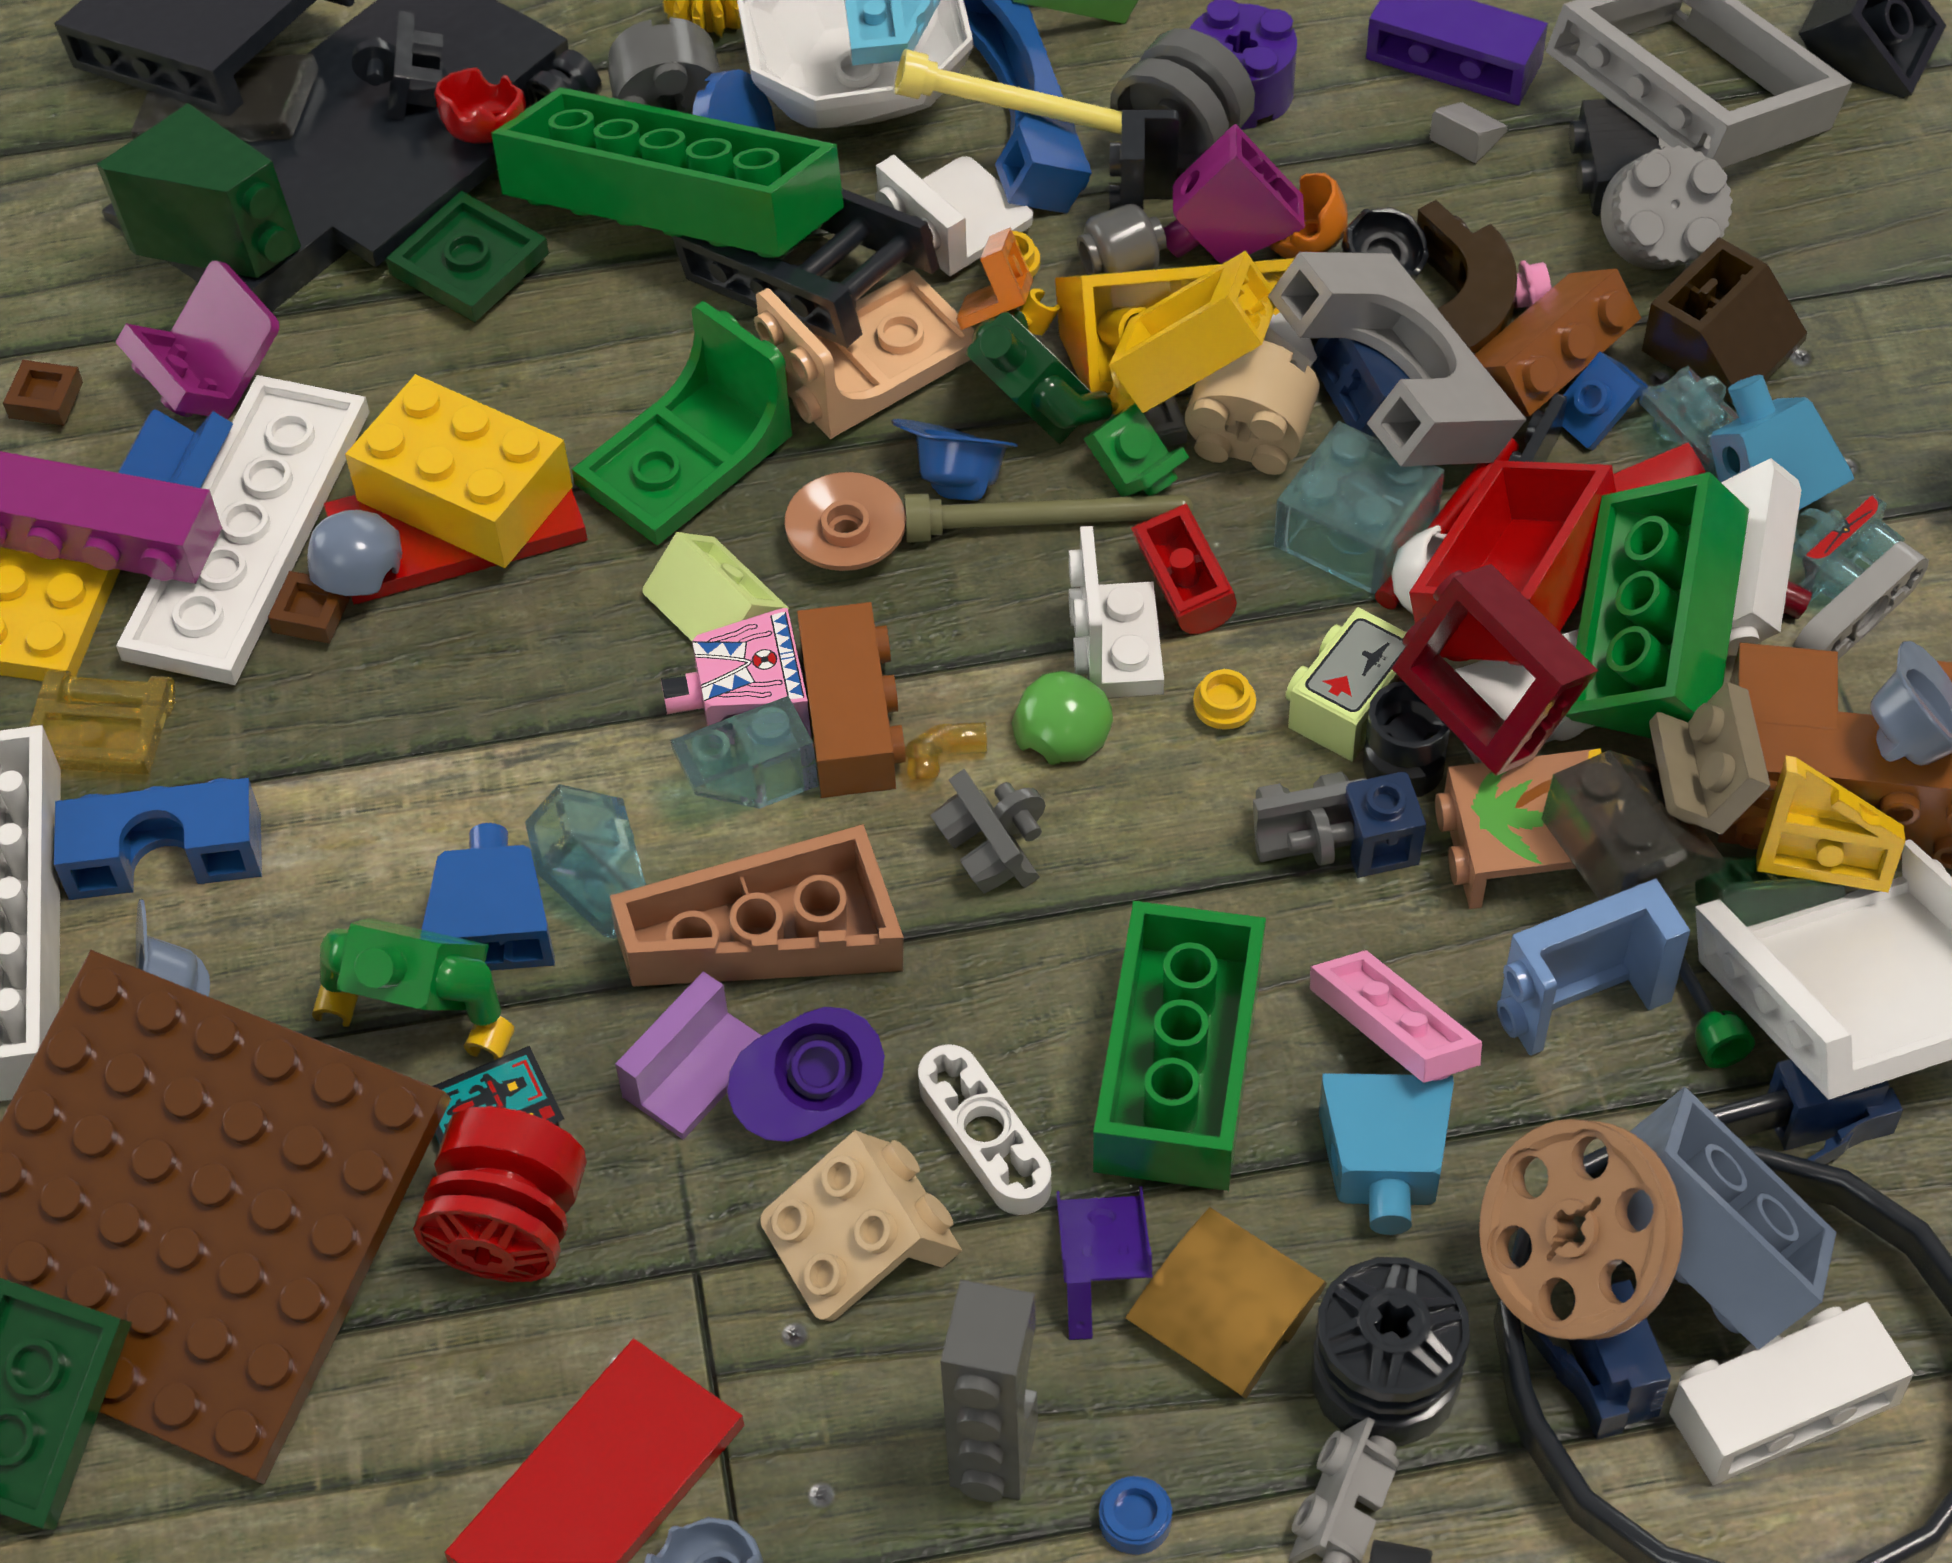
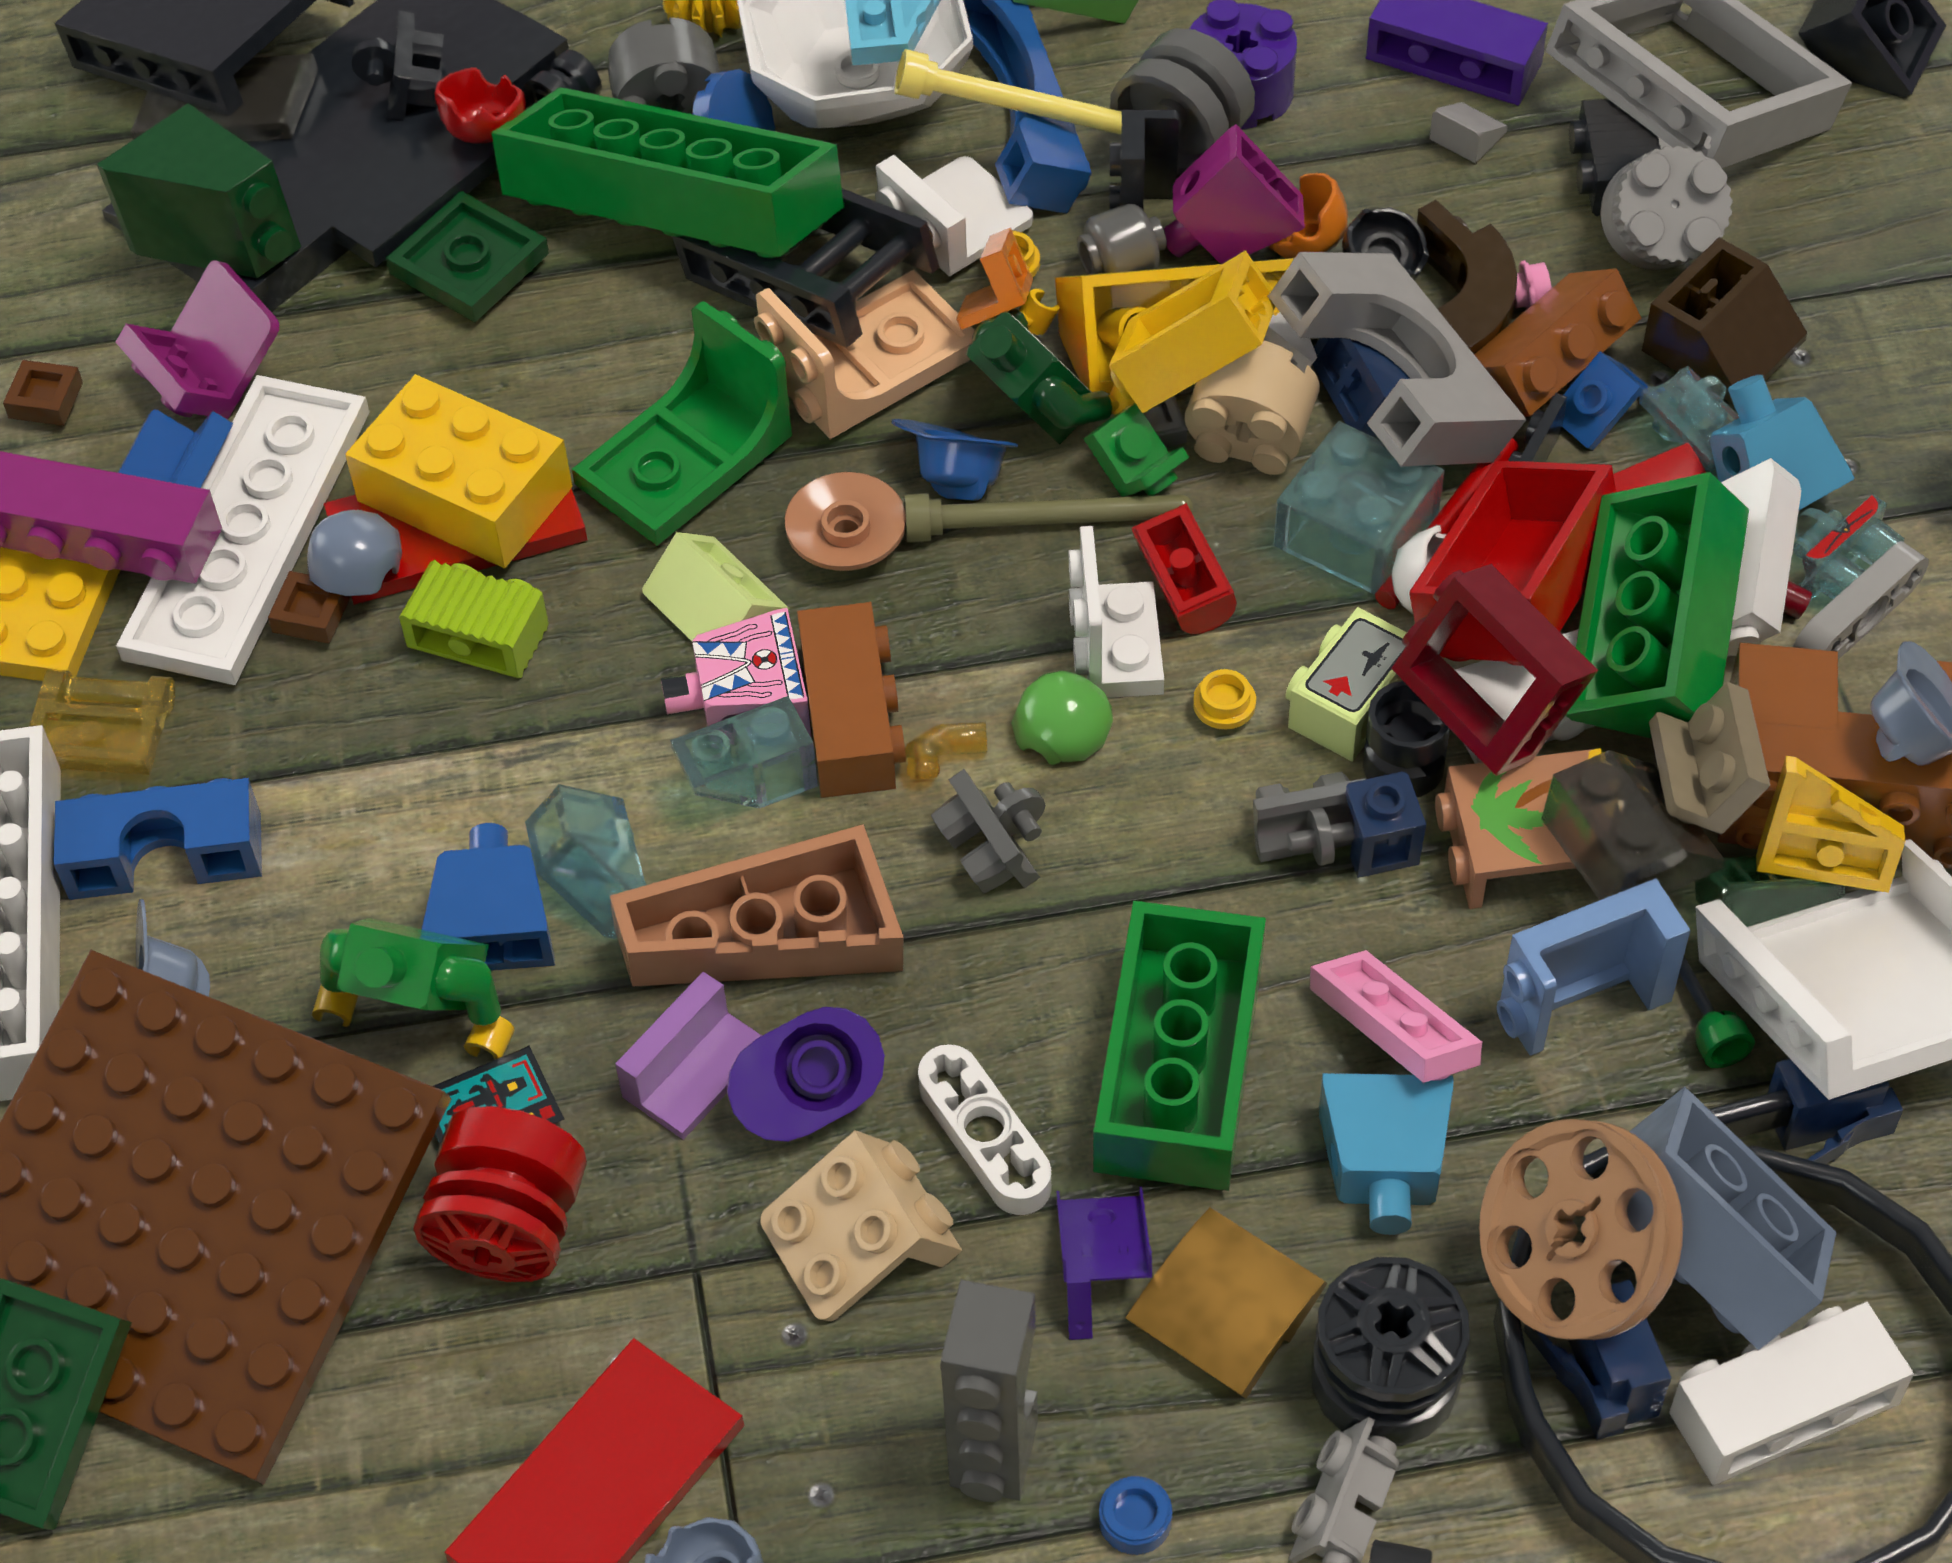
none -> lime brick [399,560,549,678]

